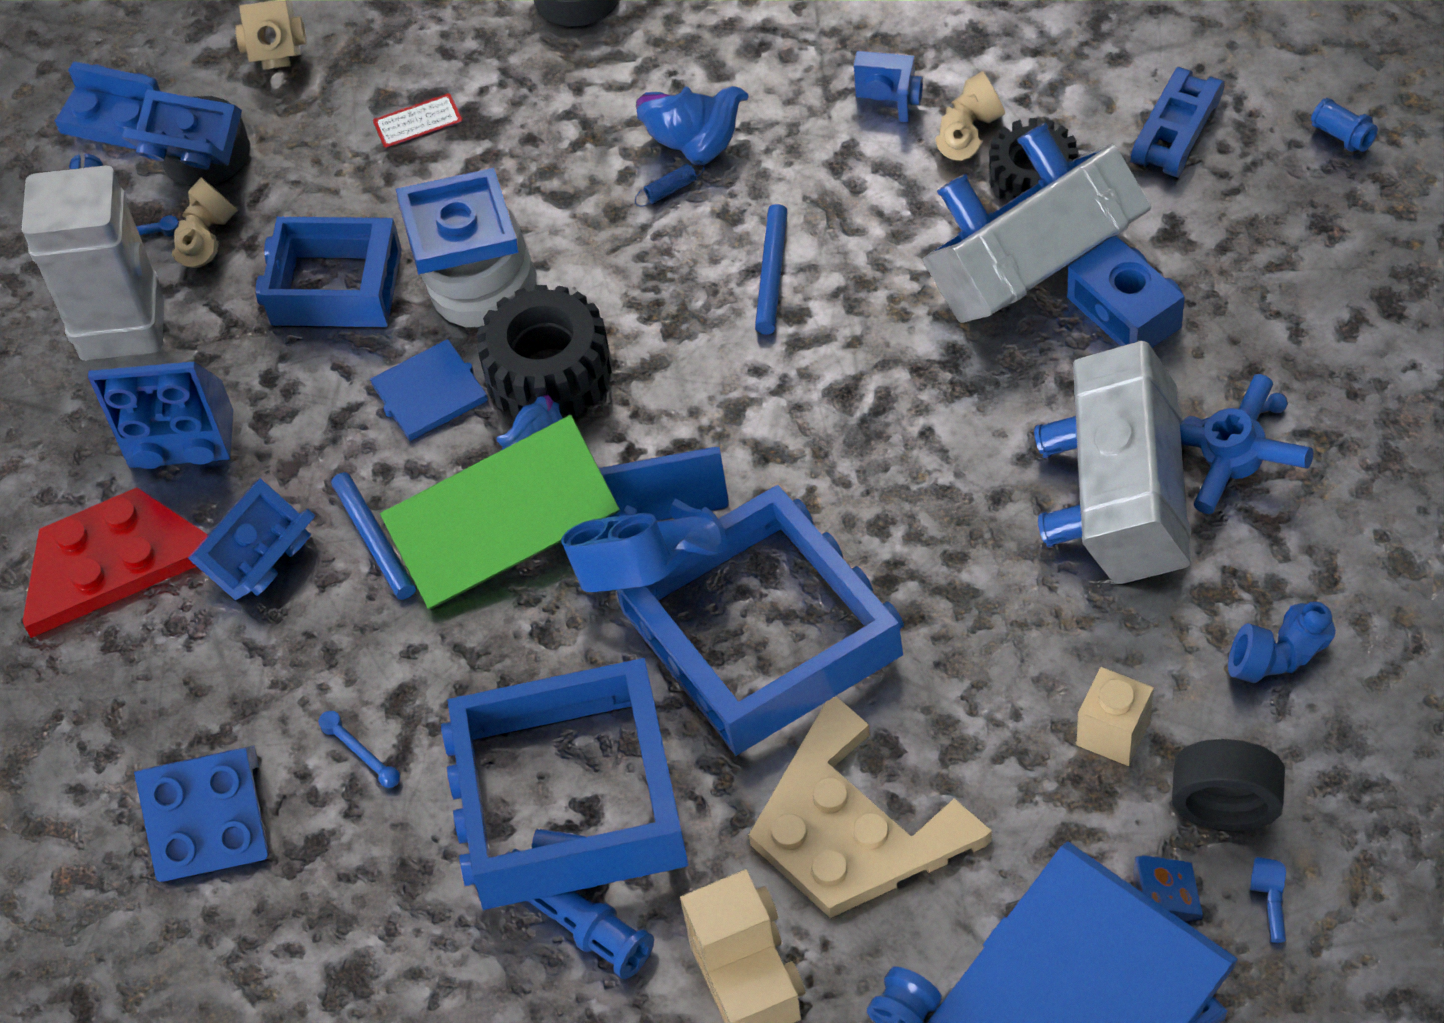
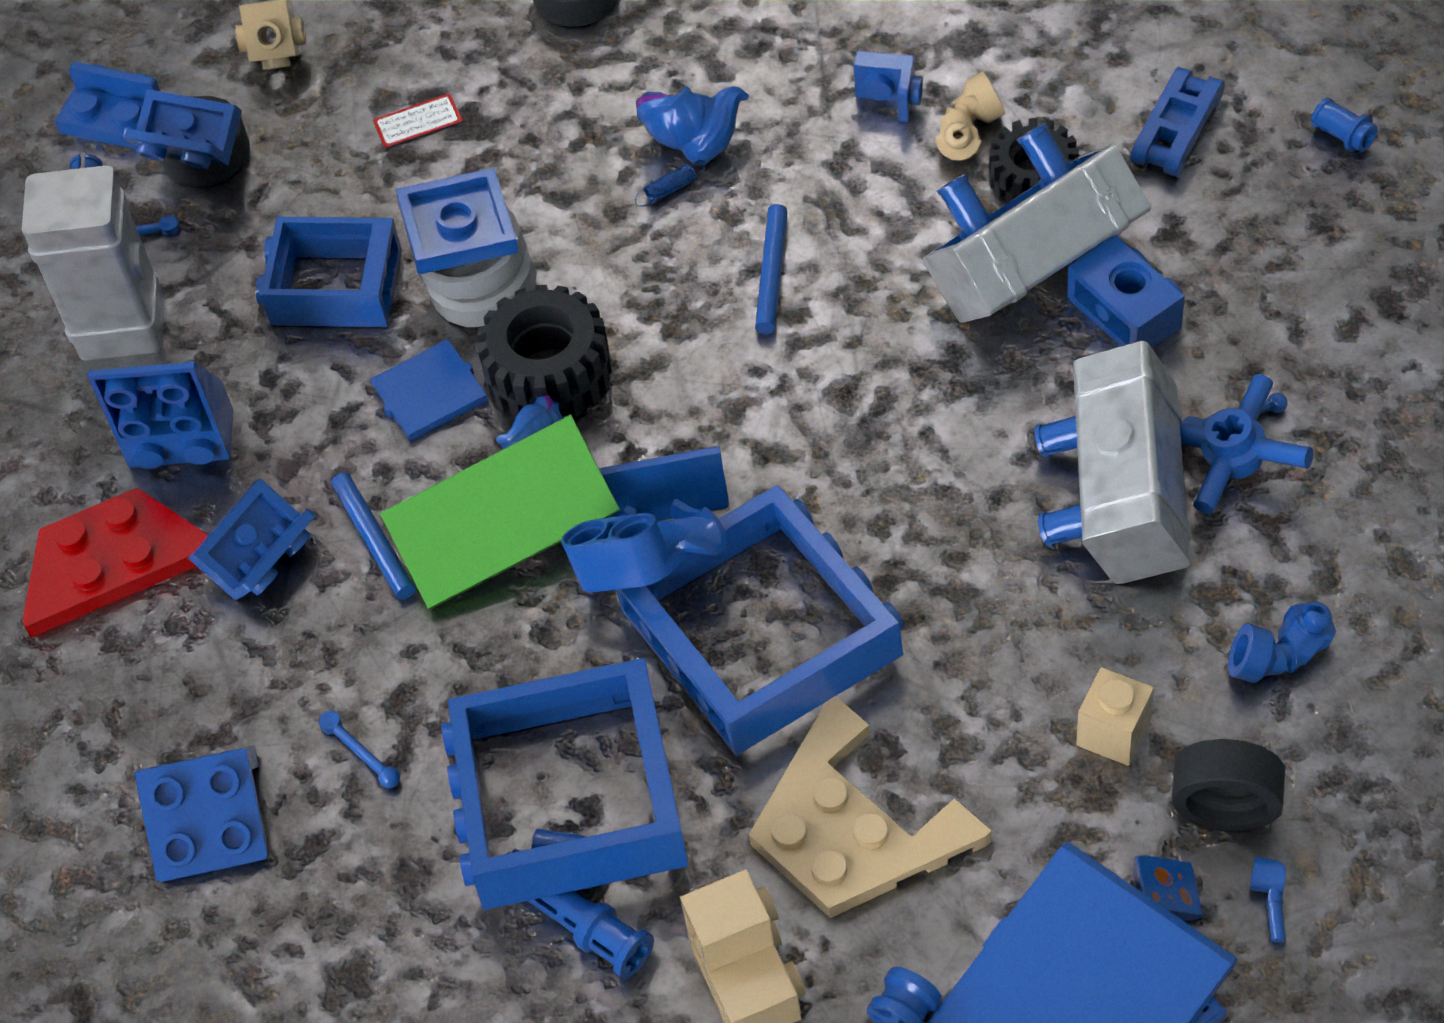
tan arm [172,177,238,268] -> none

